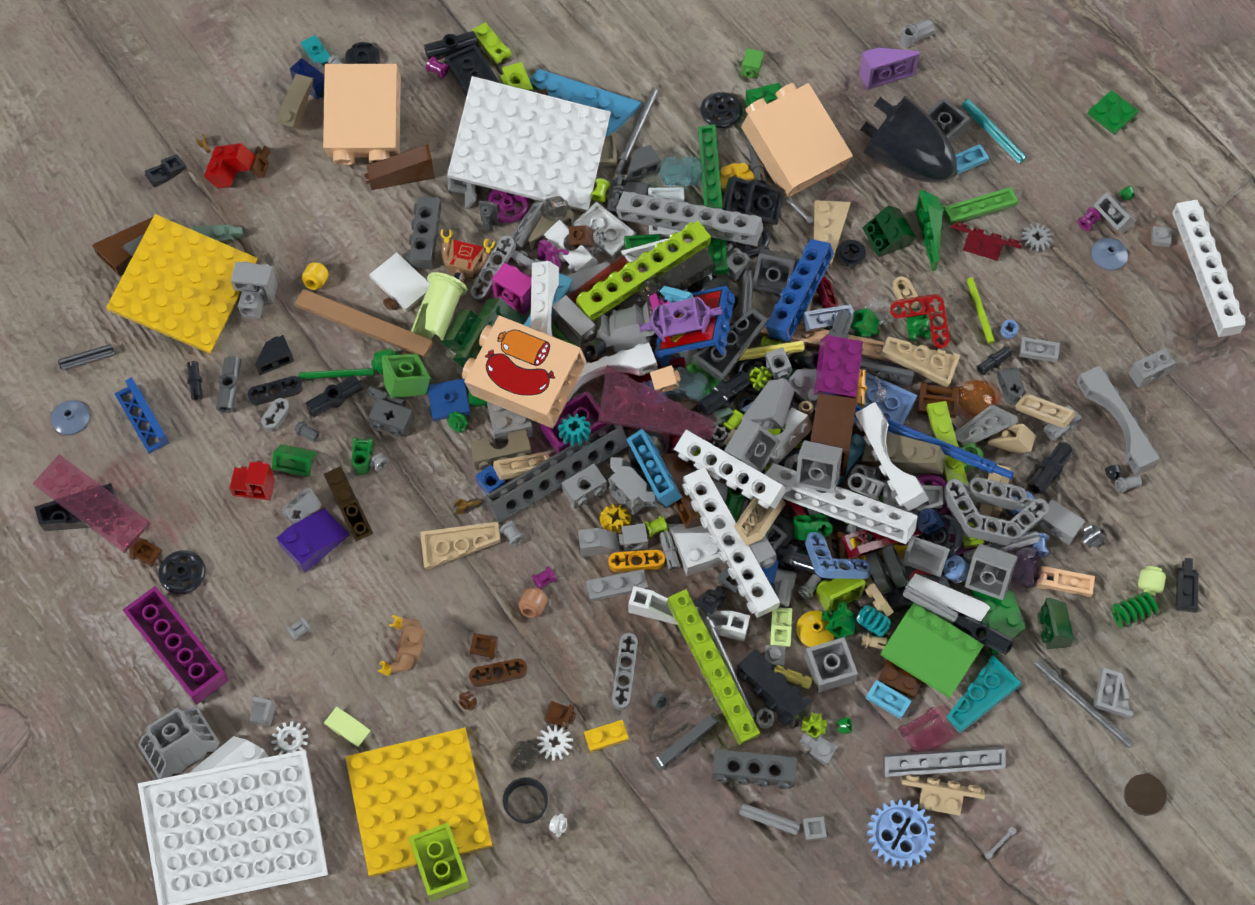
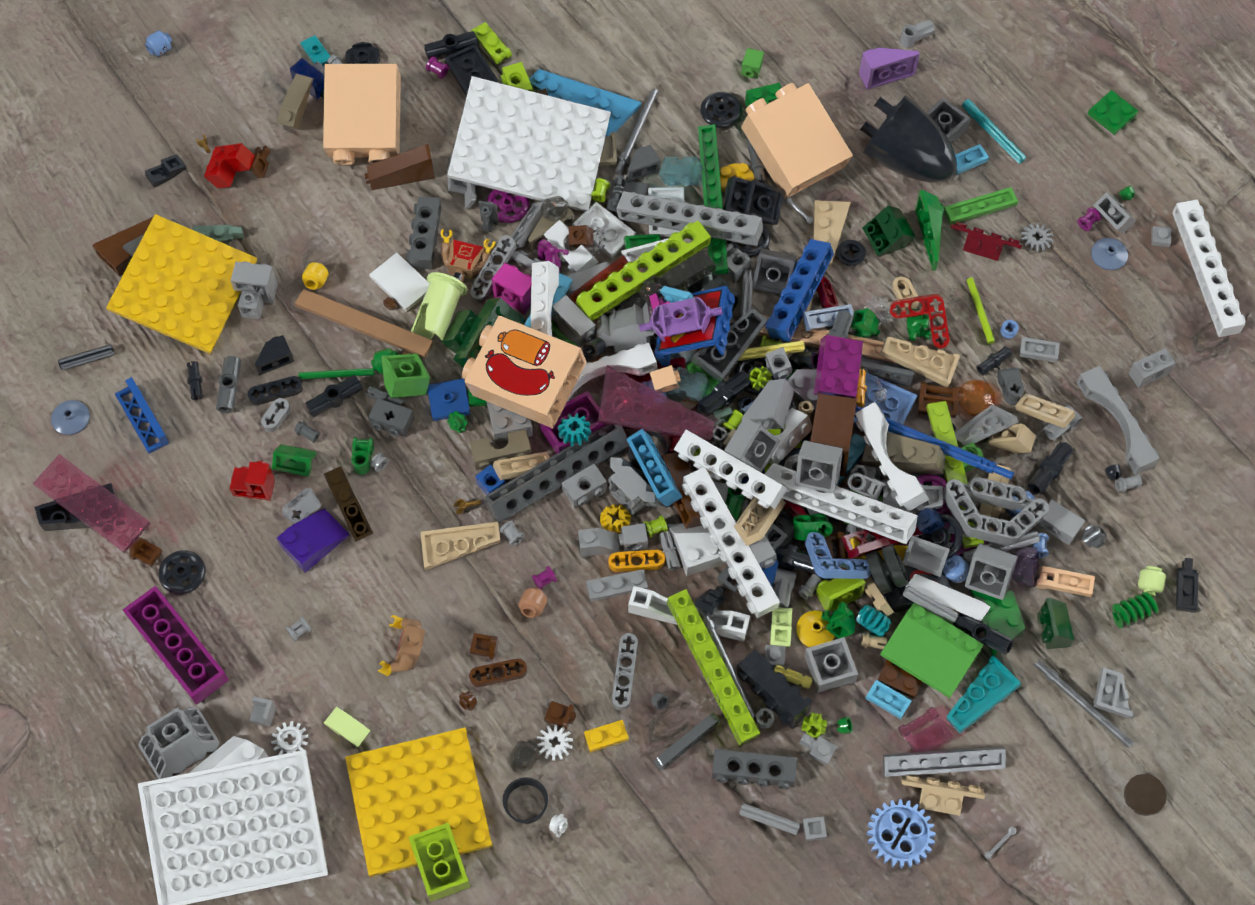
none -> medium blue head [145,30,172,57]

